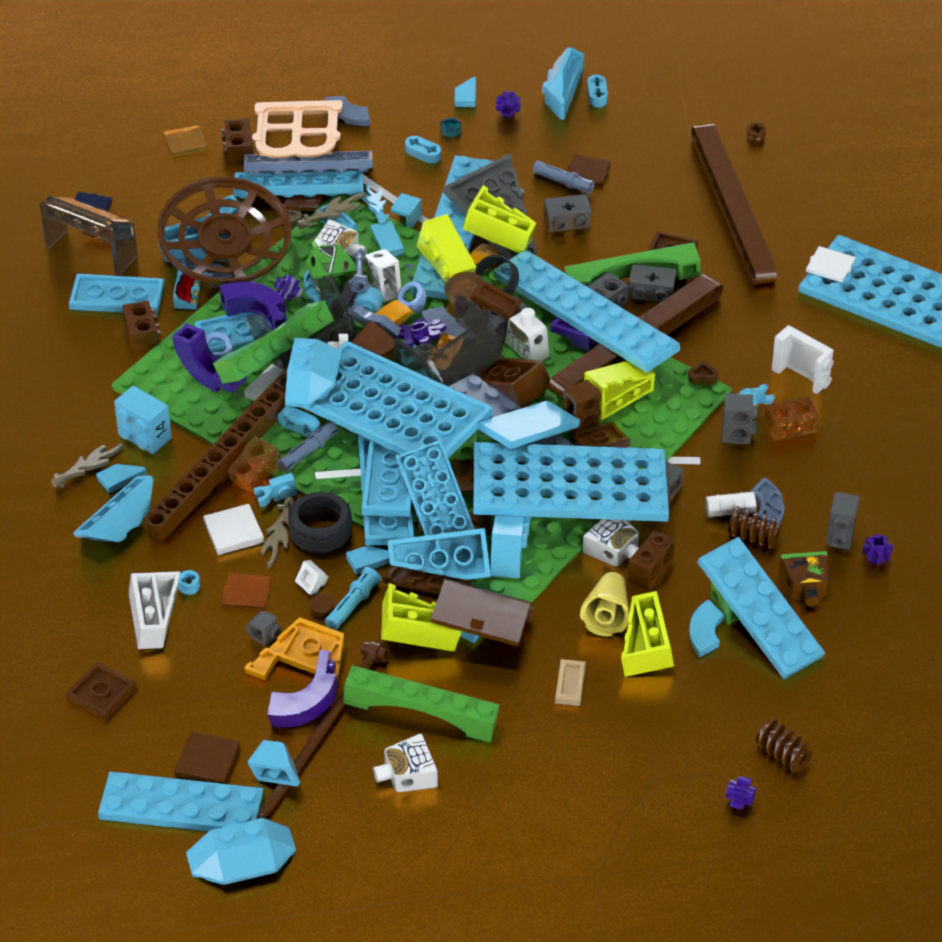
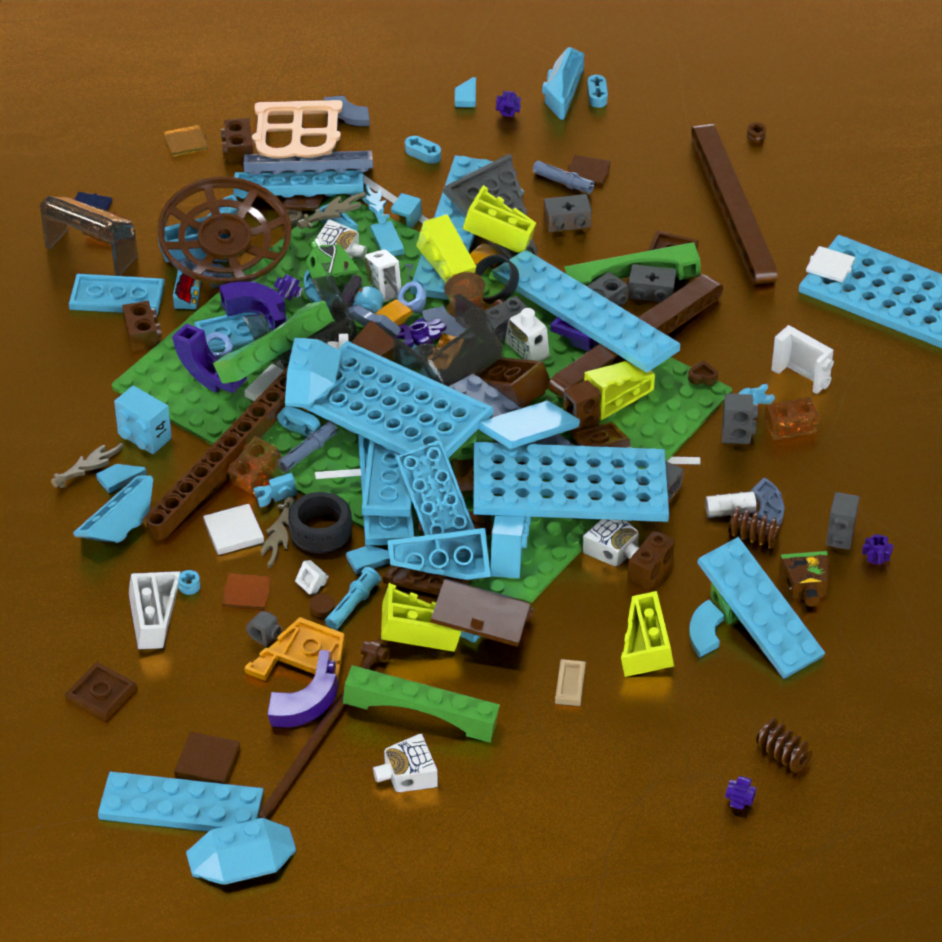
medium azure slope [247,740,300,786] -> none
sand blue piece [348,248,370,293] -> none
tile [440,118,461,137] -> none
reddish brown tile [471,280,522,320] -> none
light yellow cone [580,572,630,637] -> none

